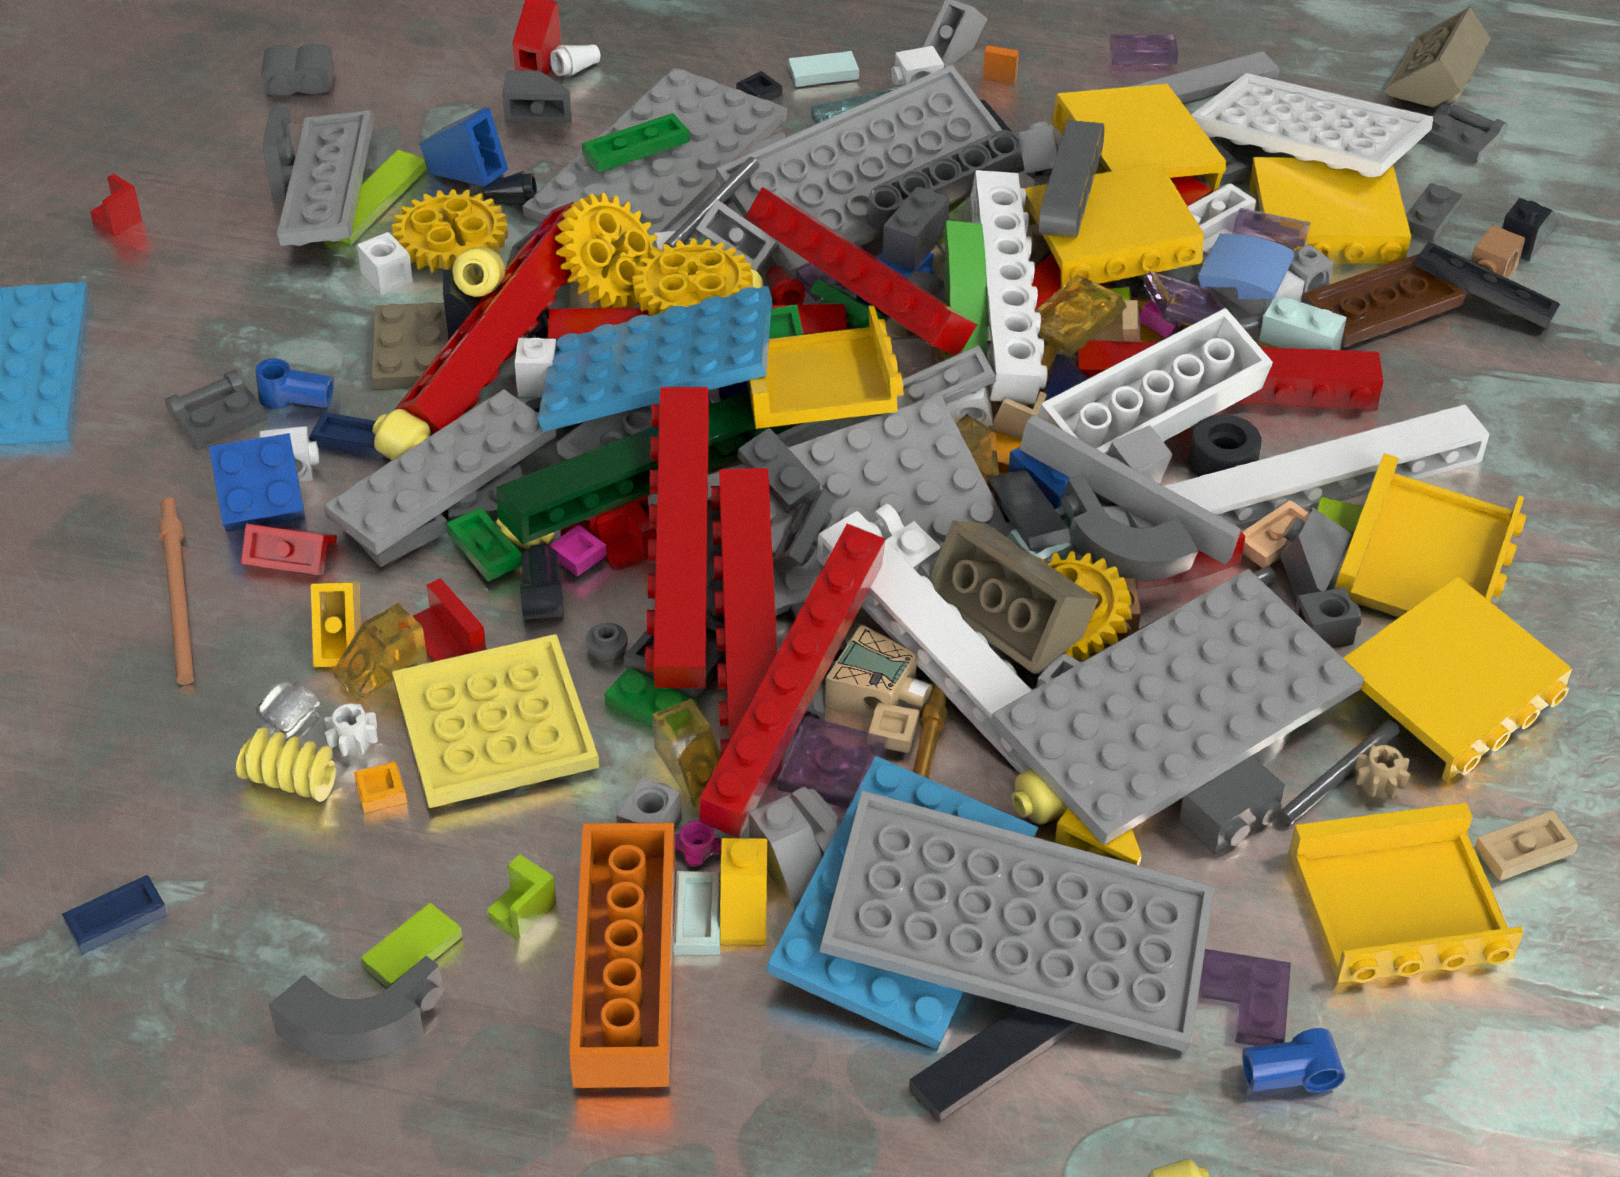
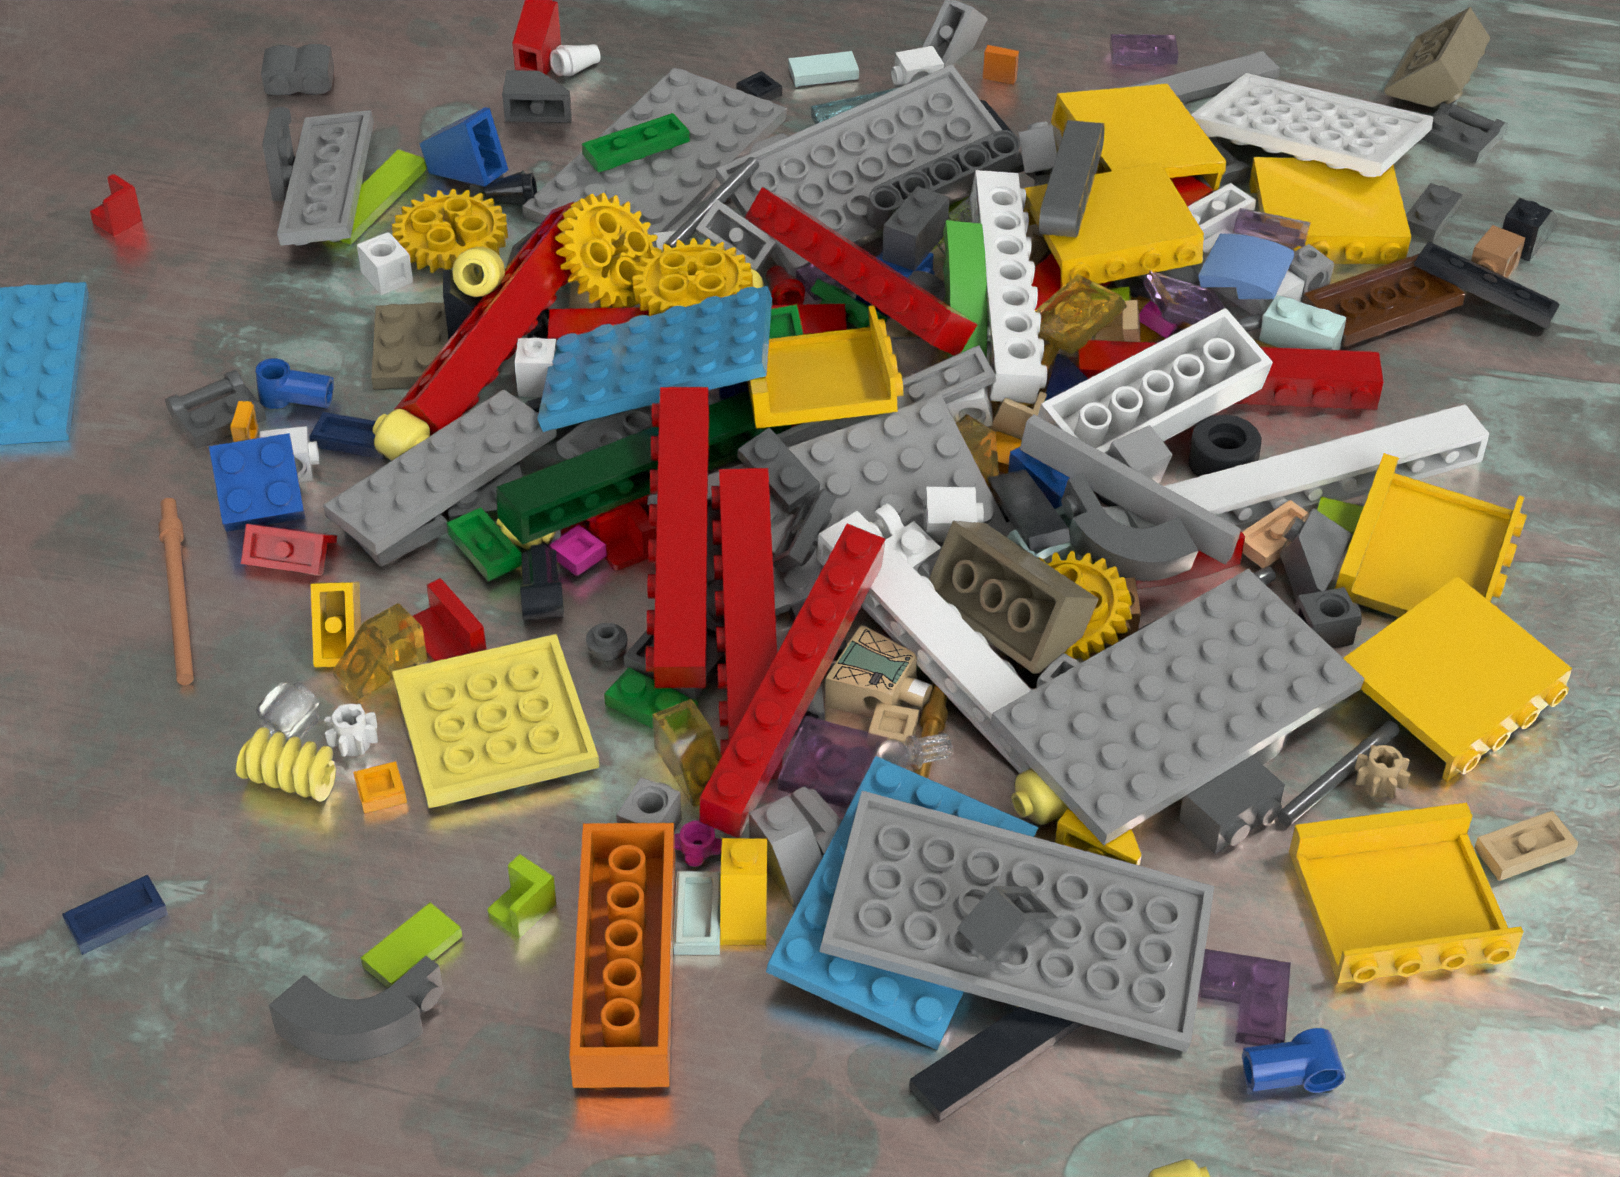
none -> light orange tile [230,401,259,442]
none -> clear axle [874,733,953,770]
none -> white brick [922,487,984,542]
none -> dark grey slope [957,886,1059,962]

